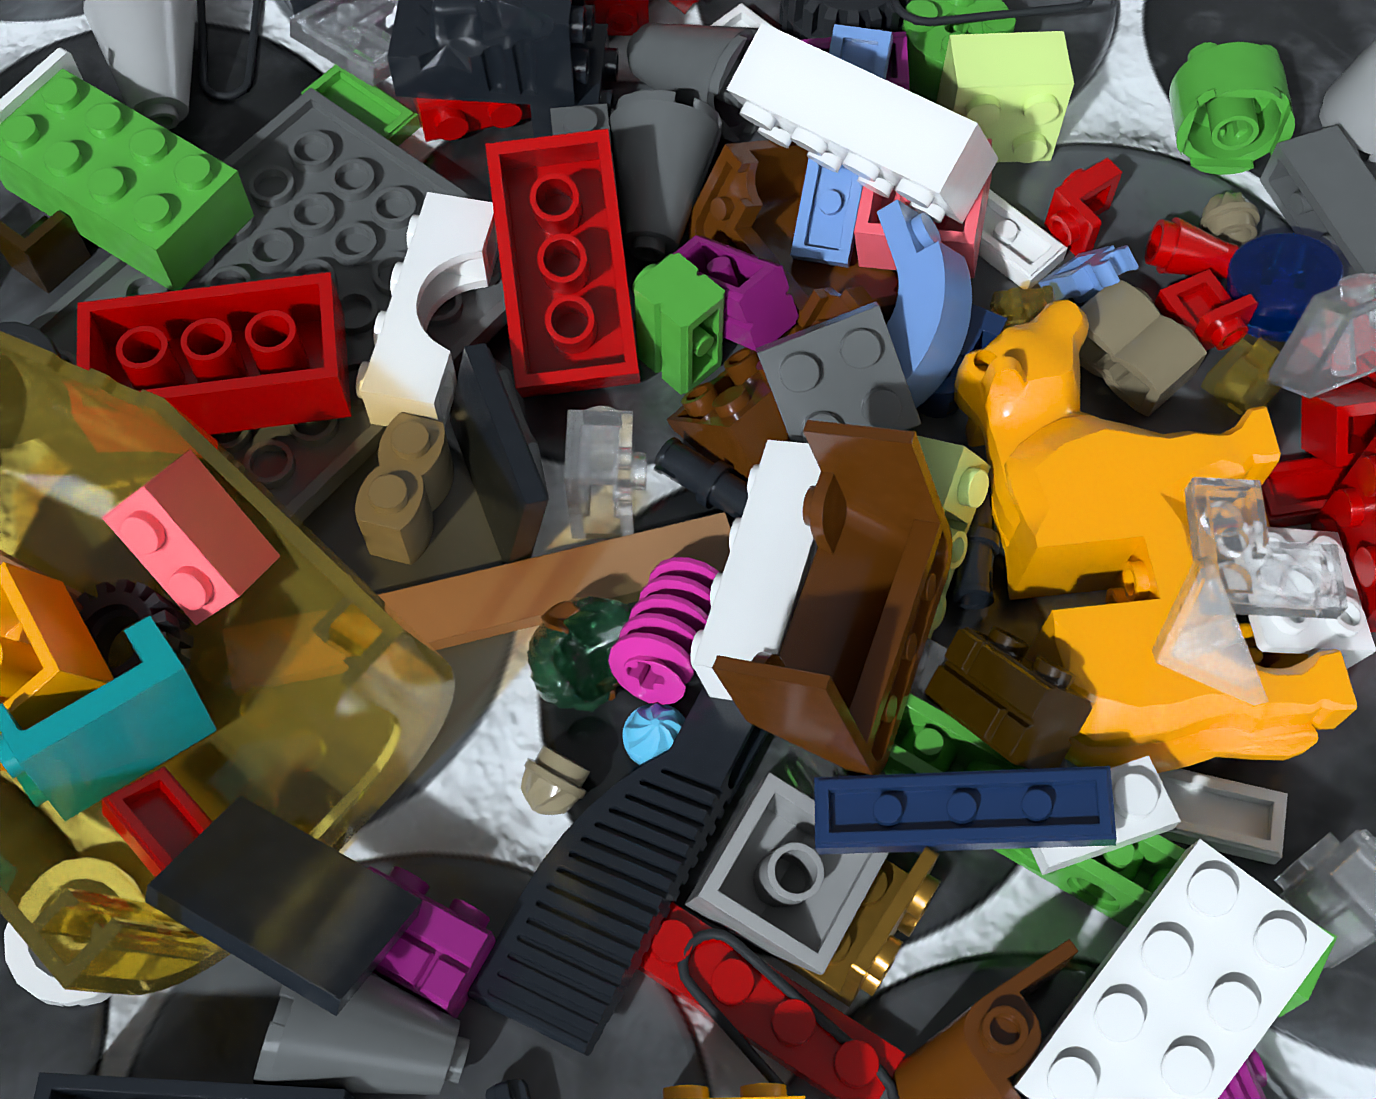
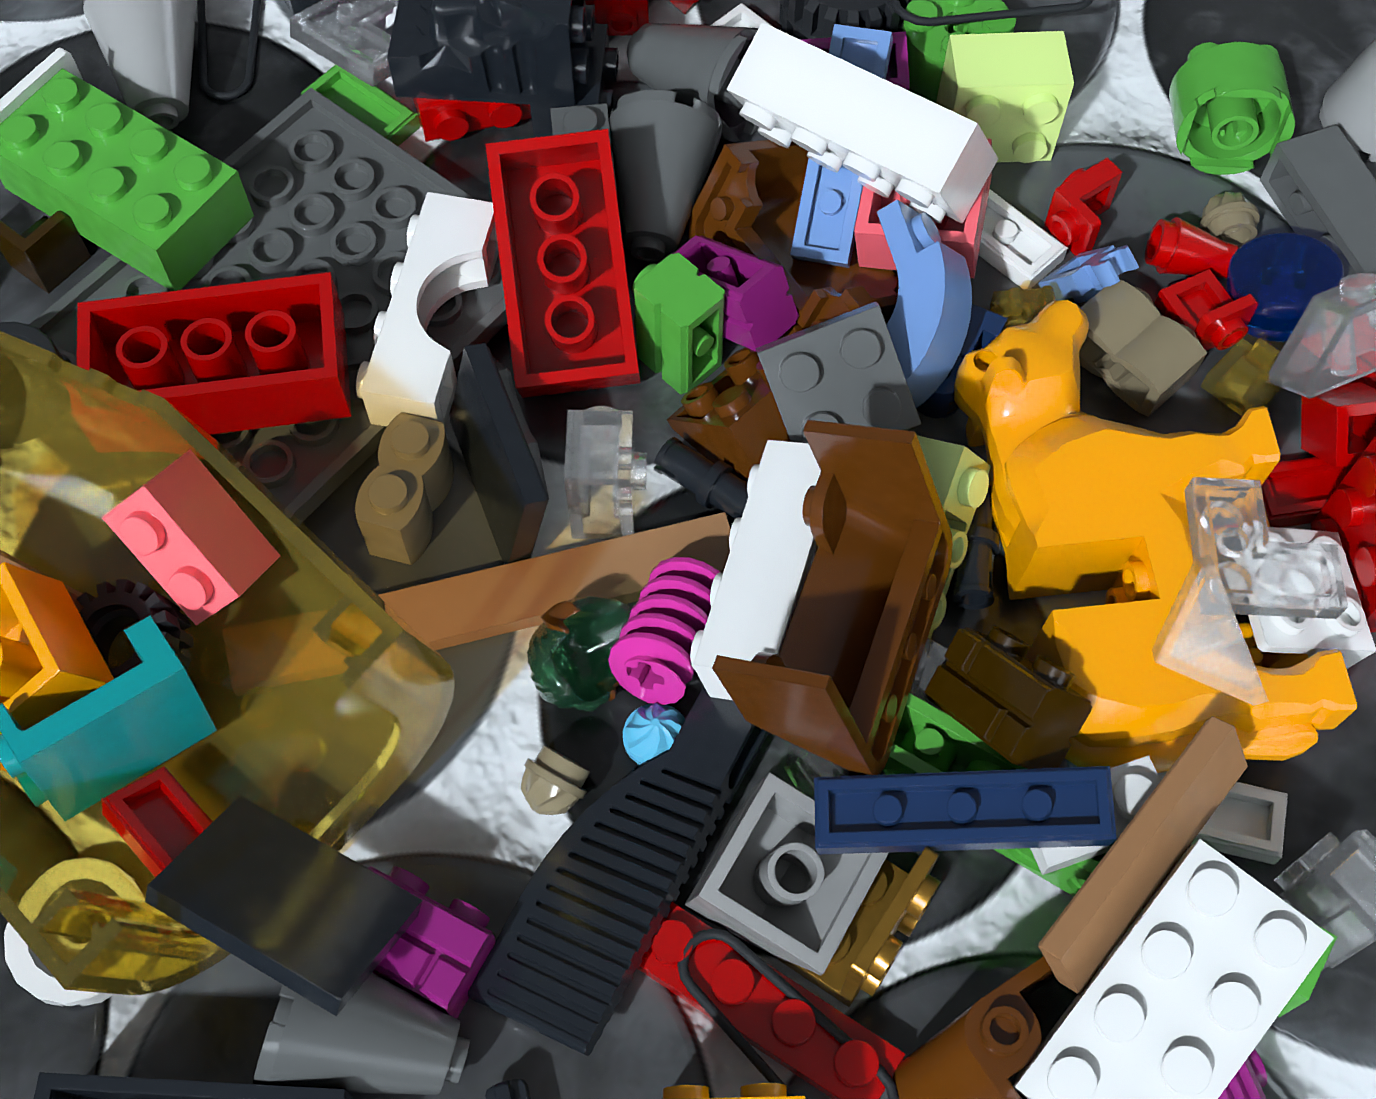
none -> medium nougat tile [1038,716,1248,995]

